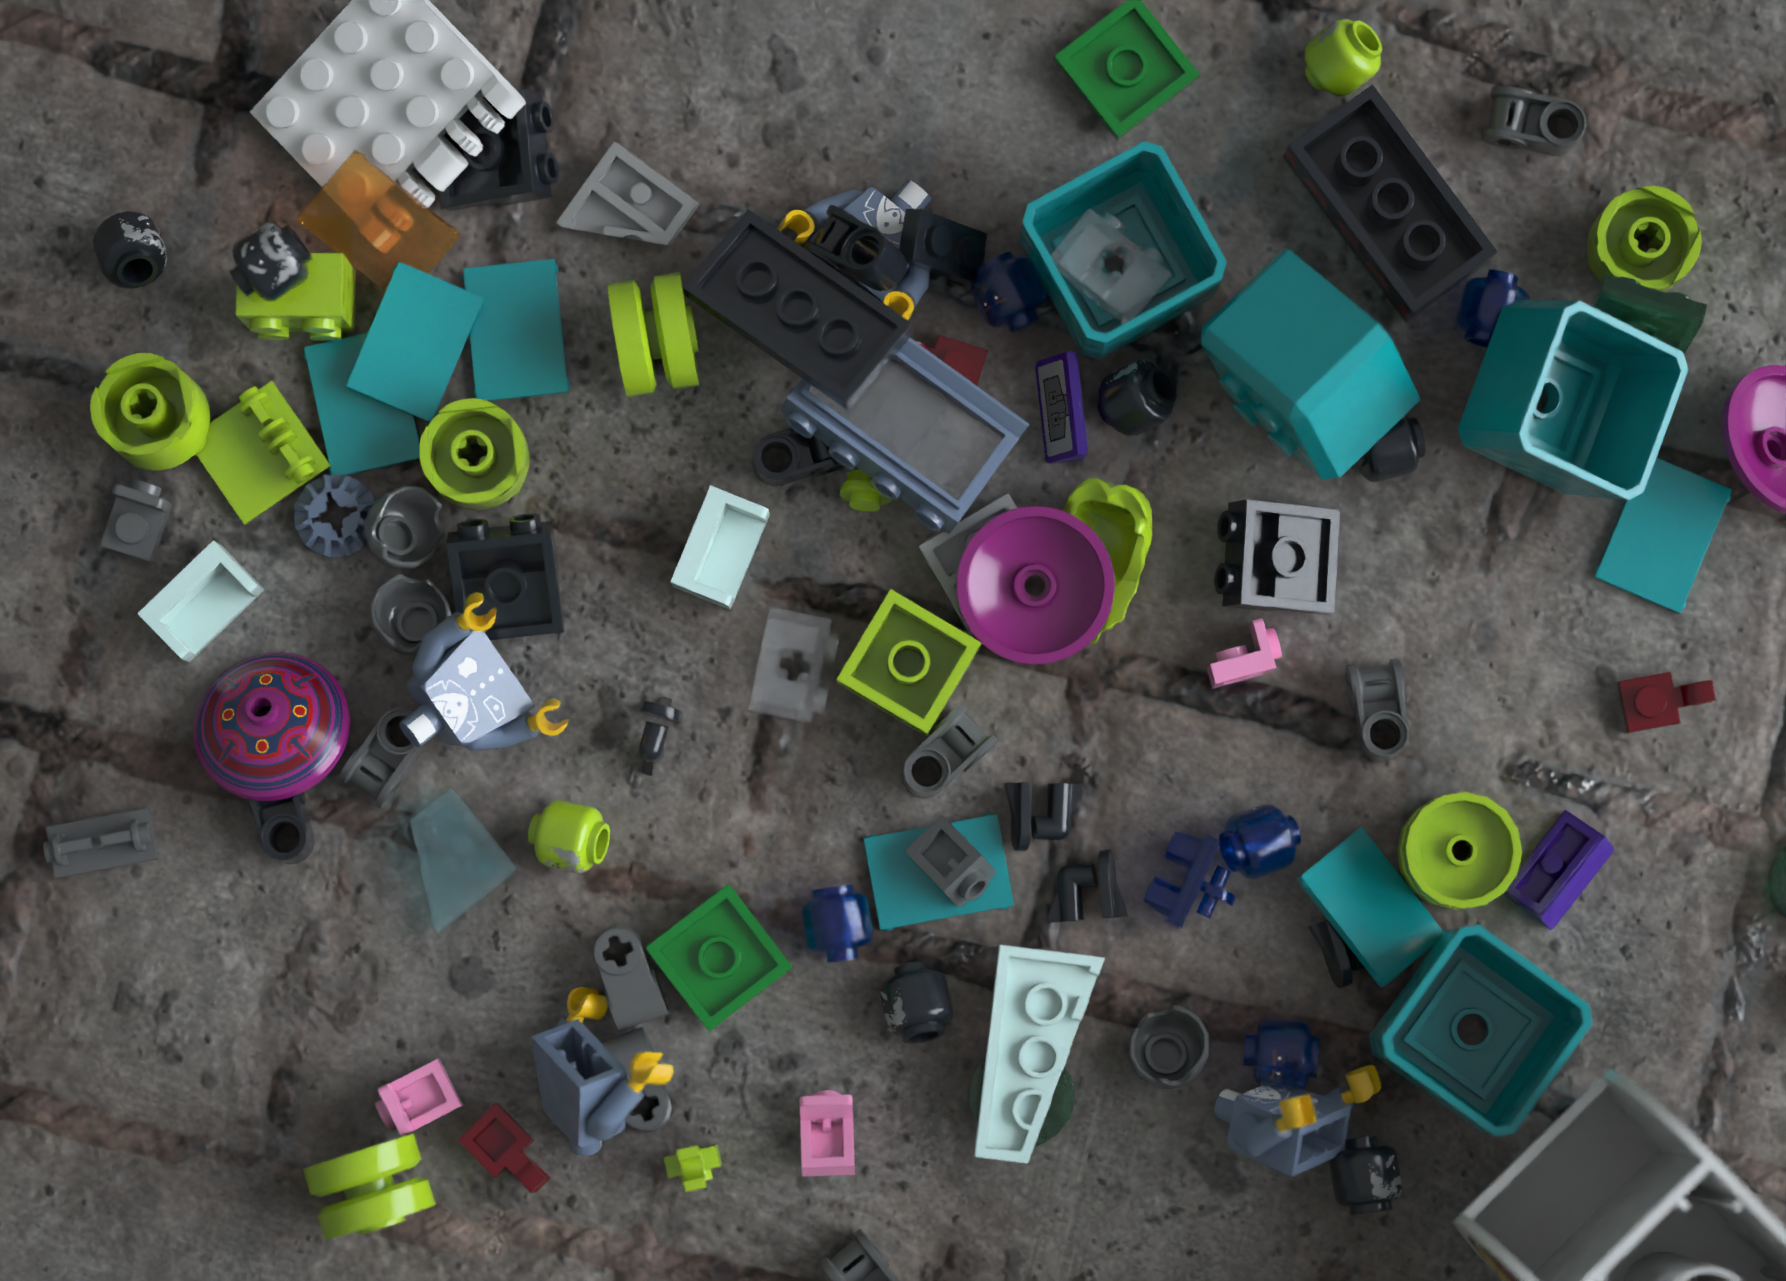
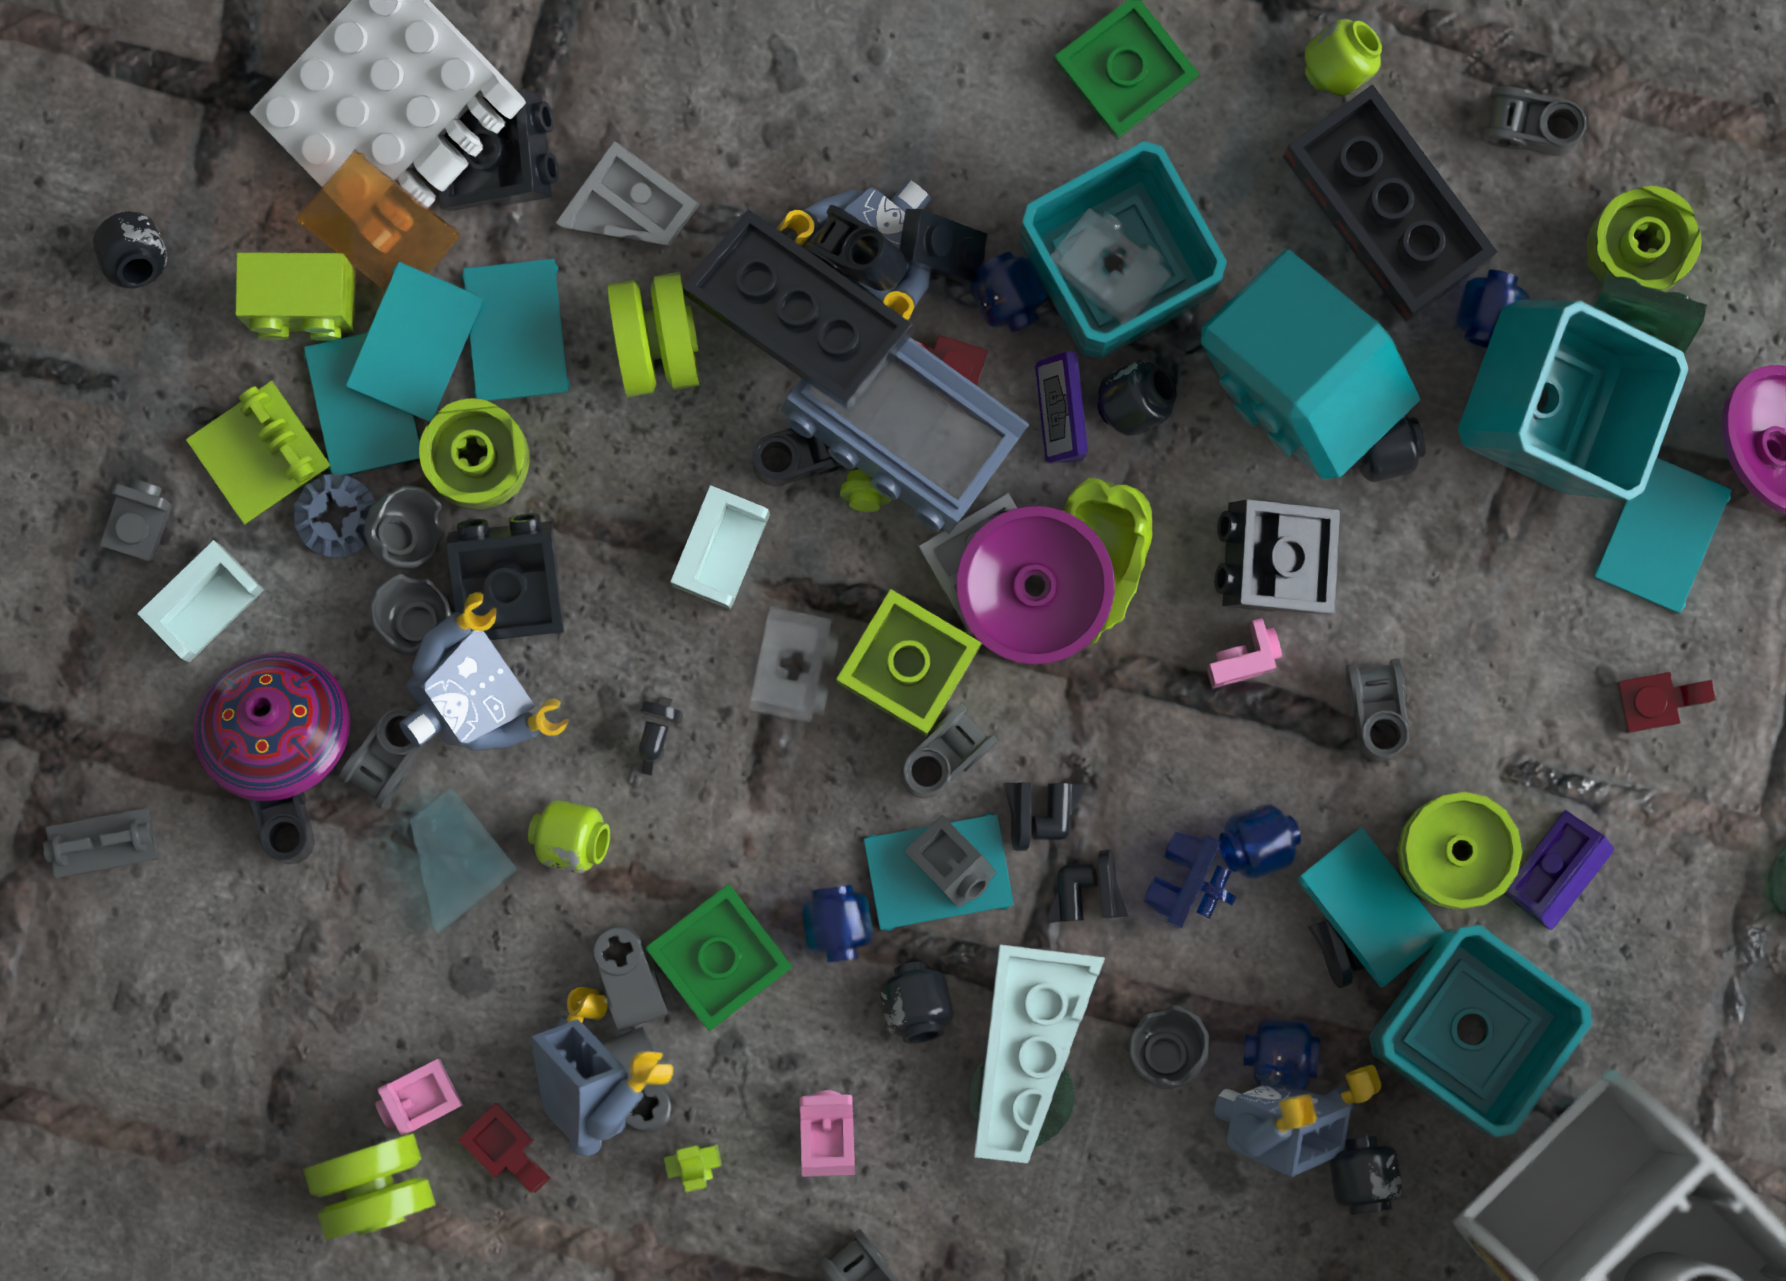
lime brick [90,353,210,471] -> none
black head [229,222,312,302] -> none

